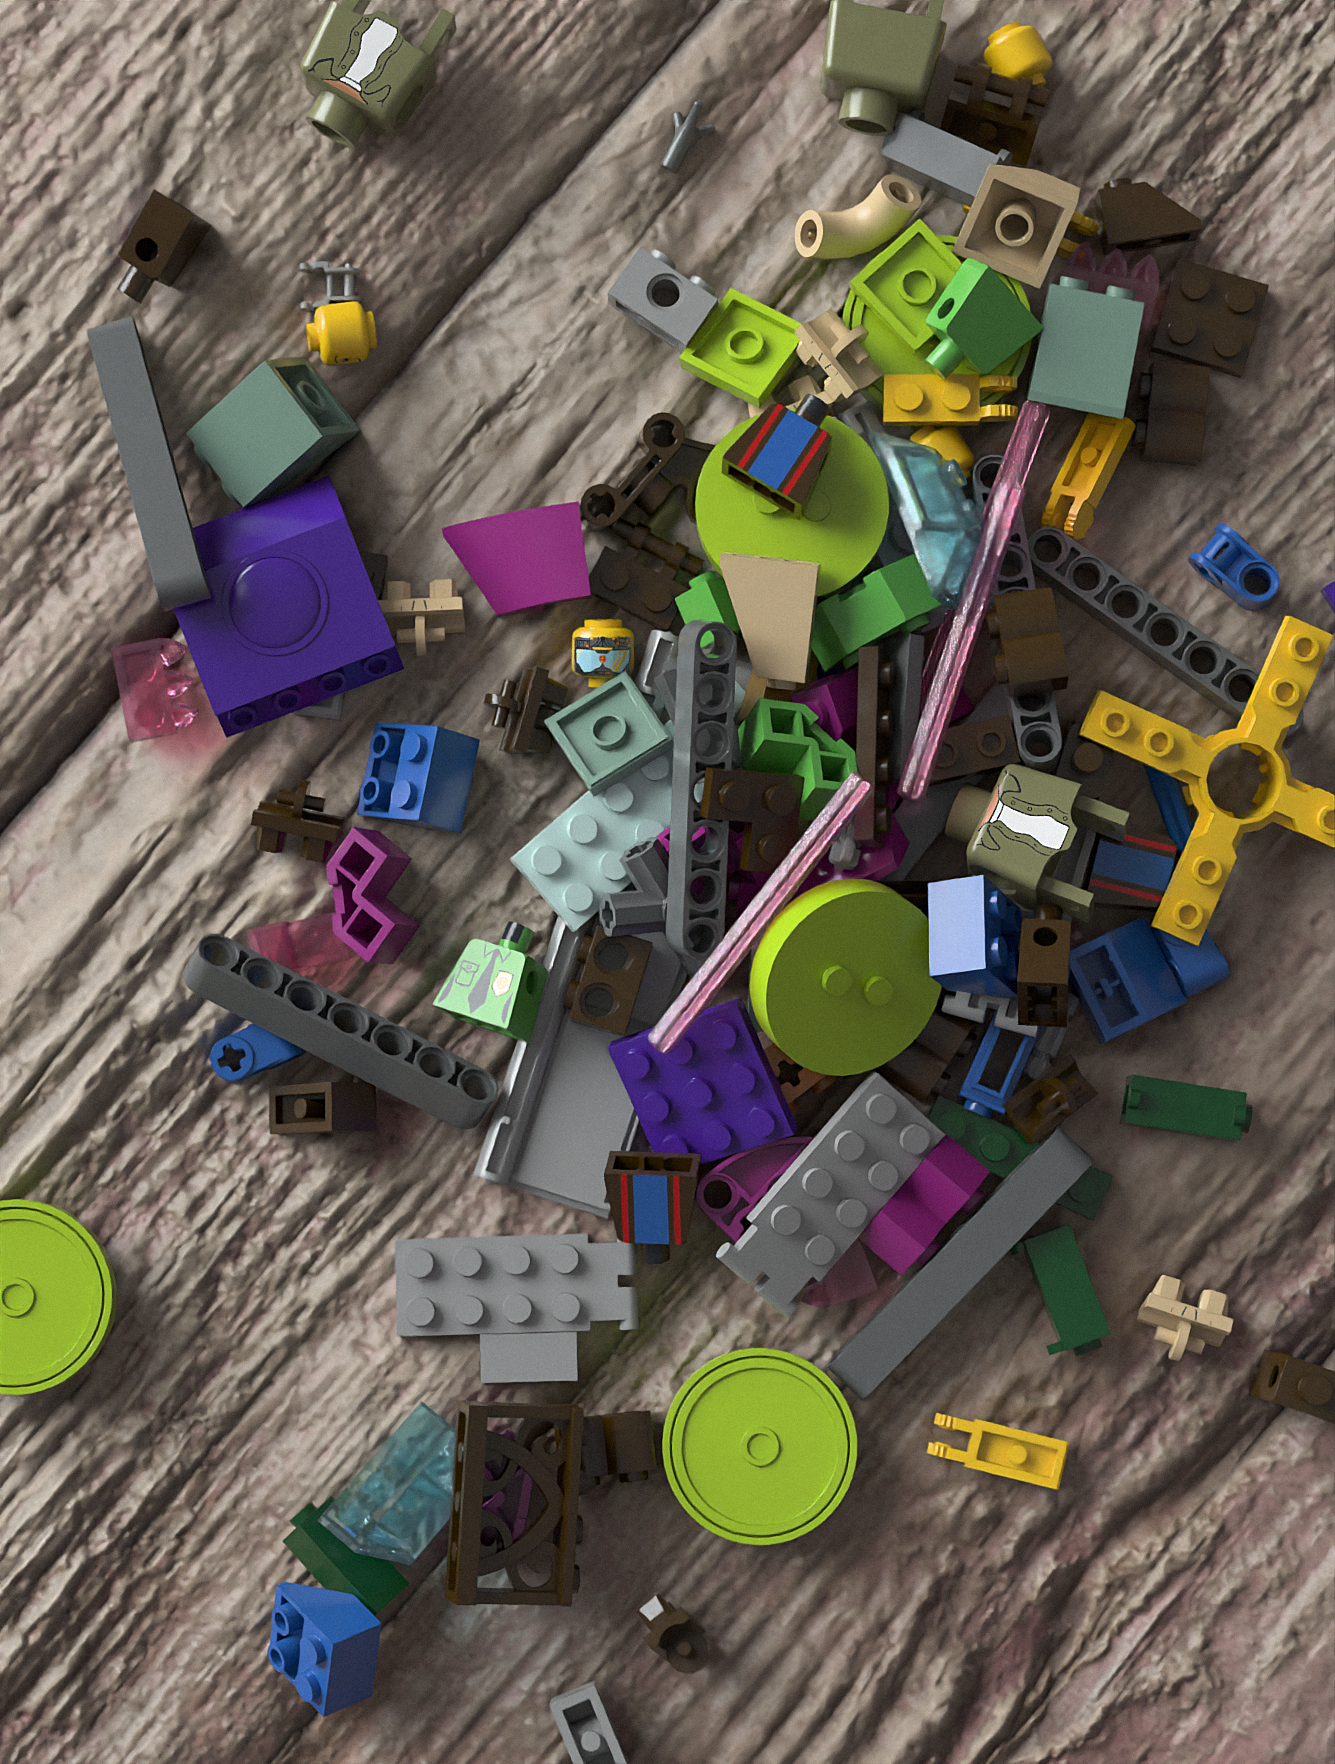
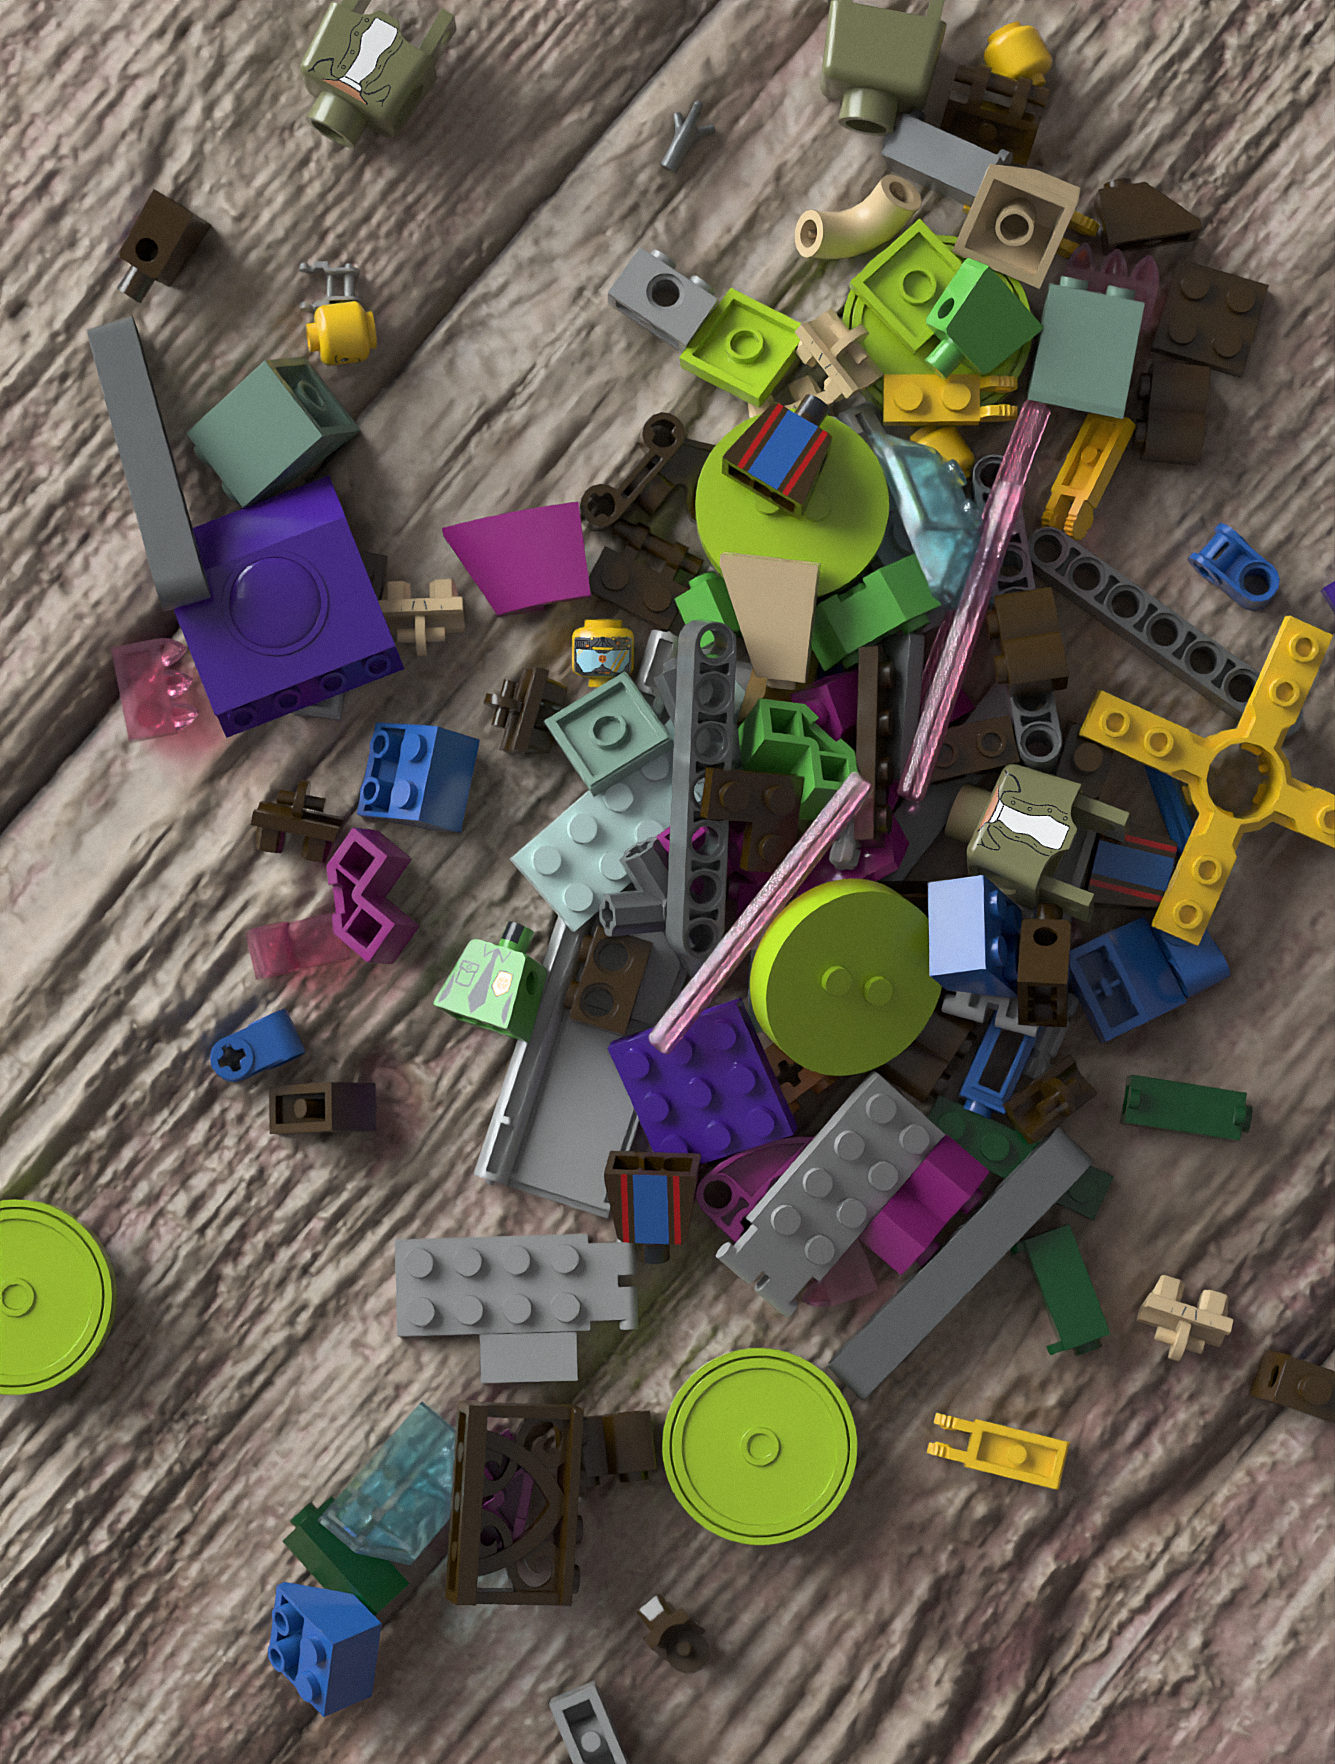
dark grey beam [183,934,499,1129] -> none

